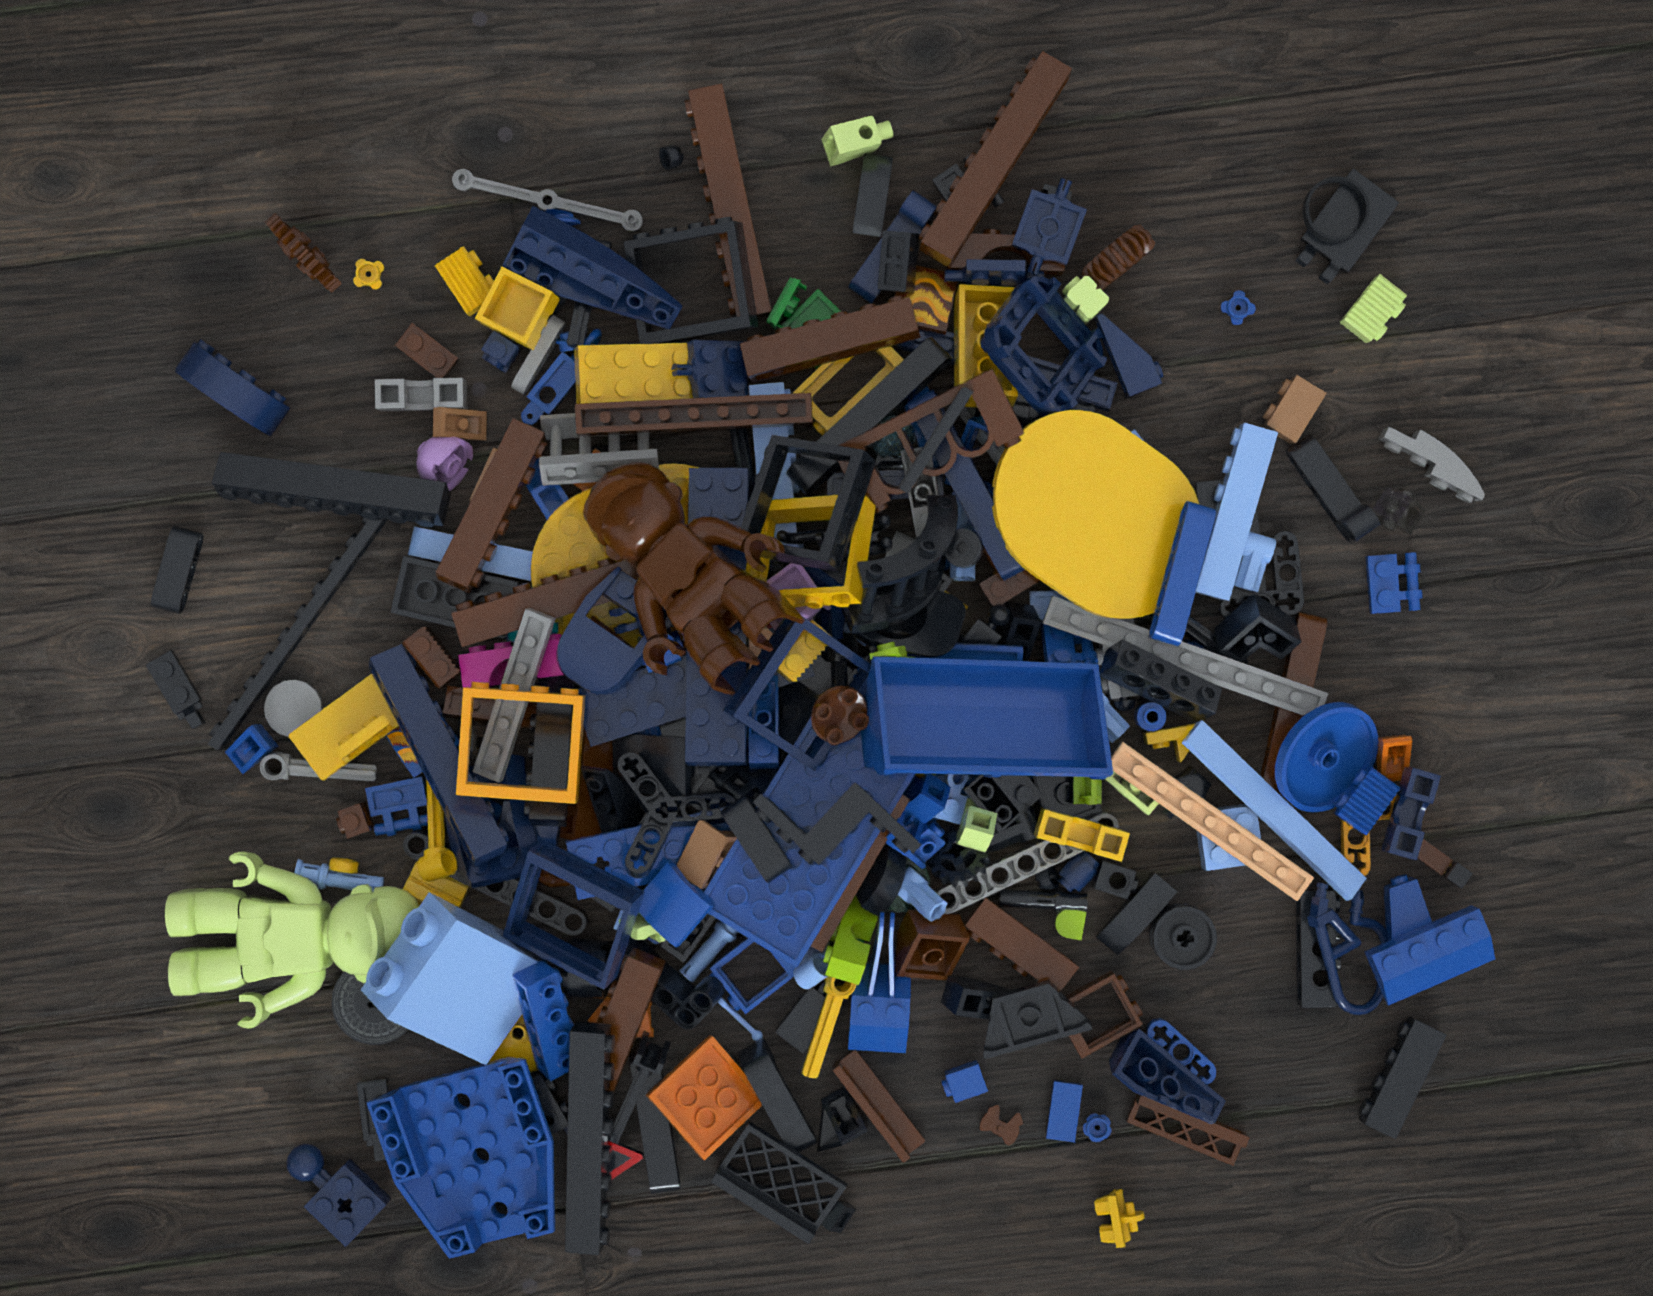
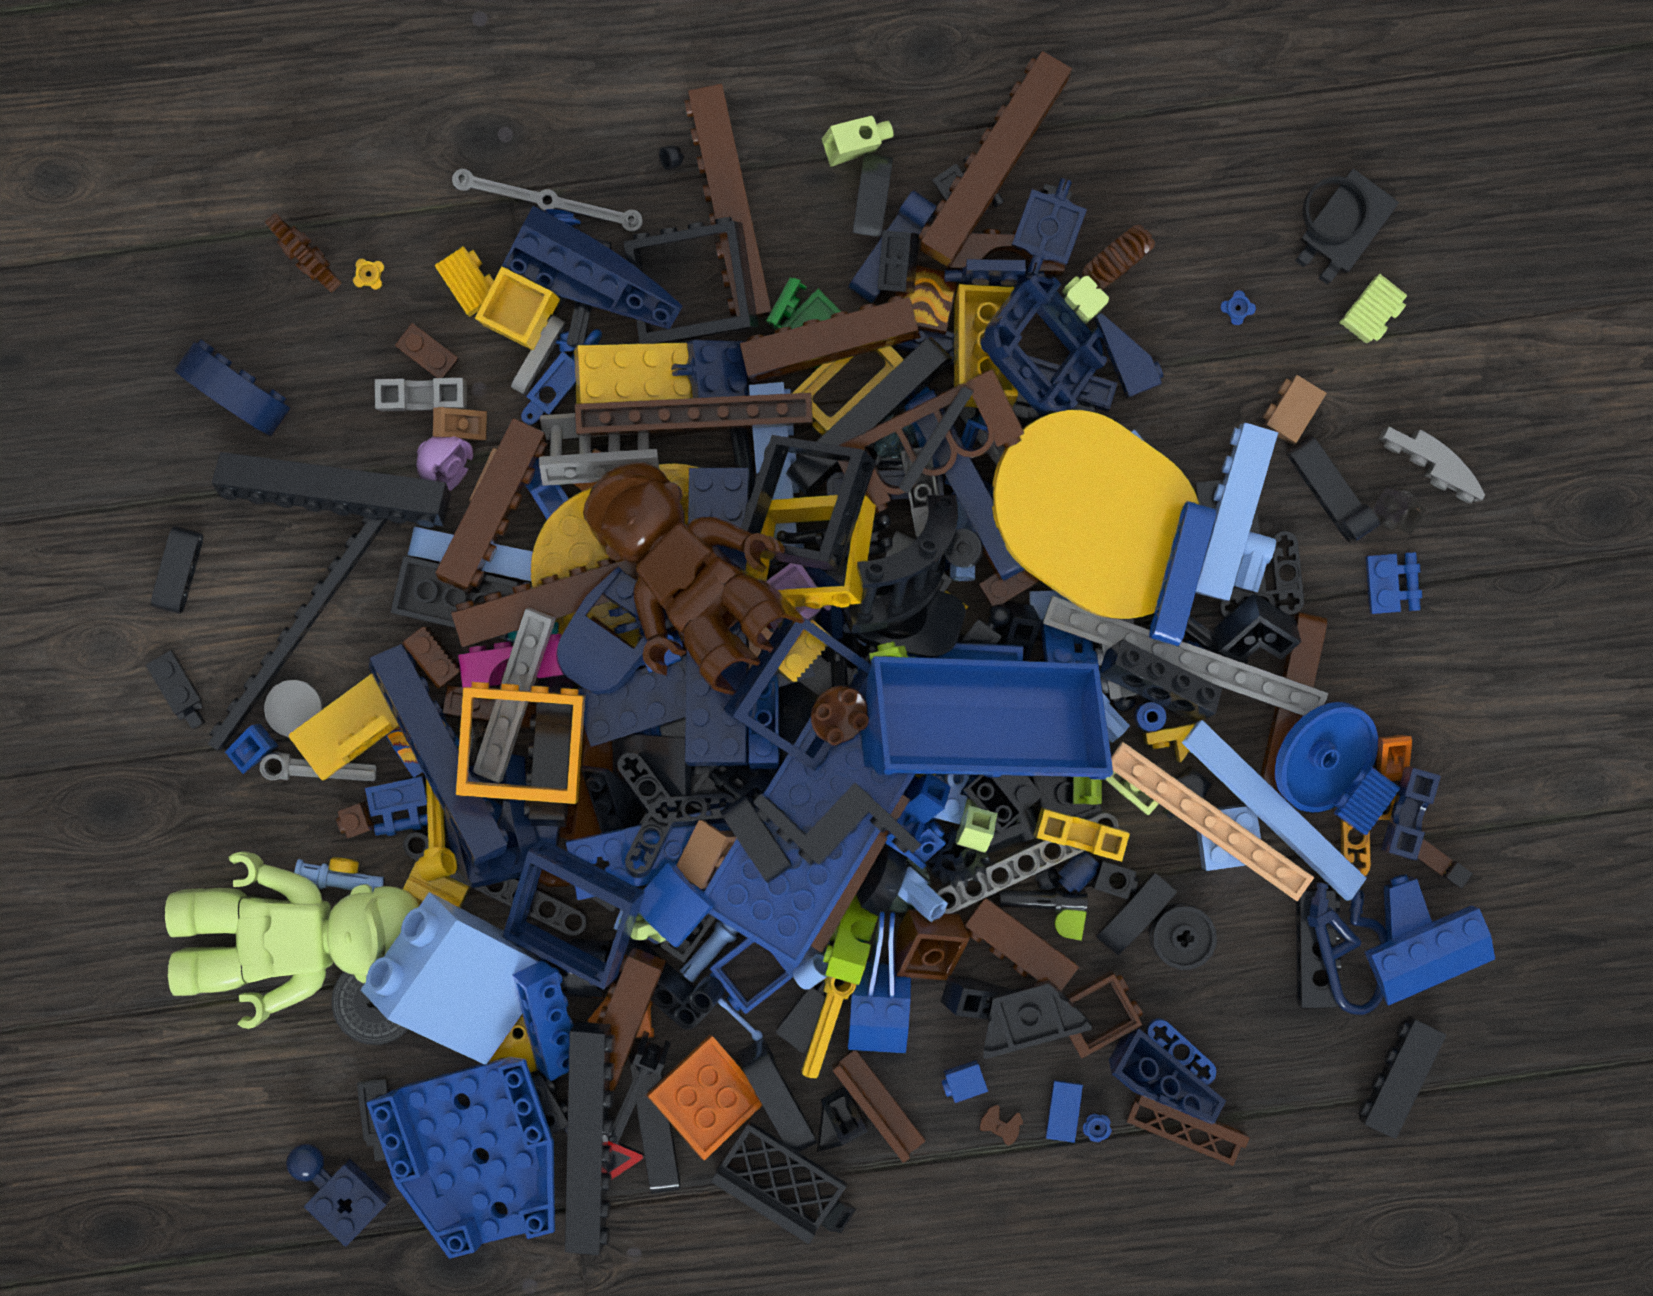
dark blue brick [481,330,522,374] -> none
yellow hips [1094,1189,1145,1248] -> none

